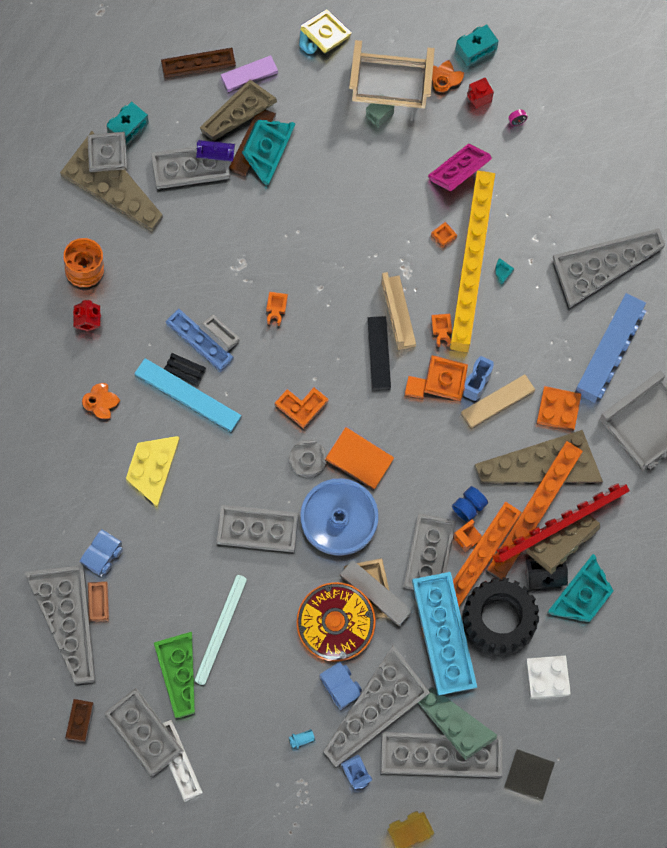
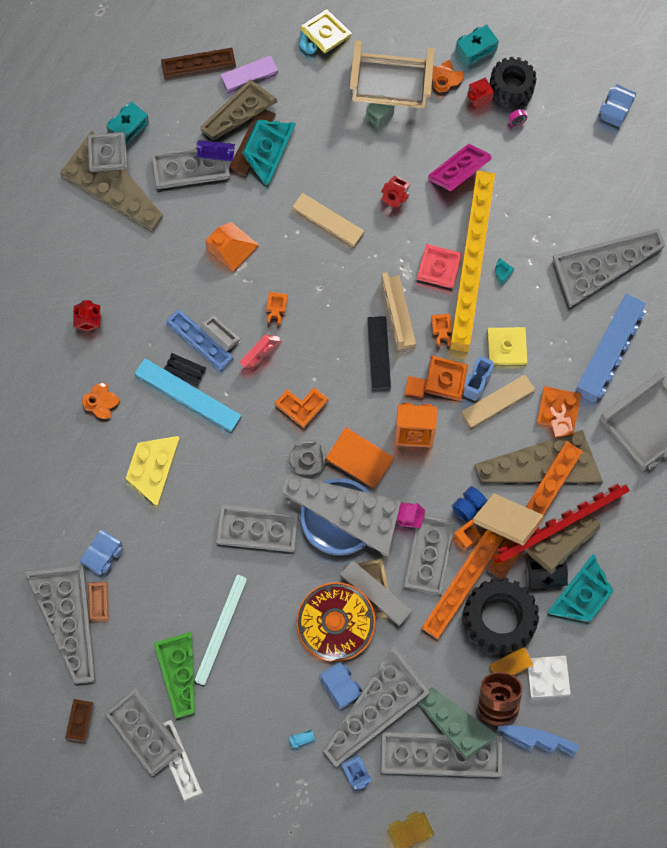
orange wheel [63,238,104,287] -> none
medium azure plate [412,572,477,696] -> none
orange tile [431,222,457,248] -> none
clear smoke tile [504,749,555,801] -> none
none -> orange slope [206,222,259,272]
none -> coral wing [240,335,282,368]
none -> light grey wing [282,474,401,558]
none -> tan tile [292,193,364,247]
none -> red brick [381,175,411,208]
none -> orange brick [394,402,437,447]
none -> dark pink window [396,502,426,528]
none -> coral plate [417,244,462,289]
none -> tan tile [473,493,544,545]
none -> copper wheel [477,672,523,726]
none -> light yellow plate [487,327,527,365]
none -> black tyre [489,57,537,108]
none -> light orange tile [490,647,534,676]
none -> medium blue slope [496,725,580,756]
none -> plate [551,403,574,438]
none -> medium blue brick [599,84,636,127]

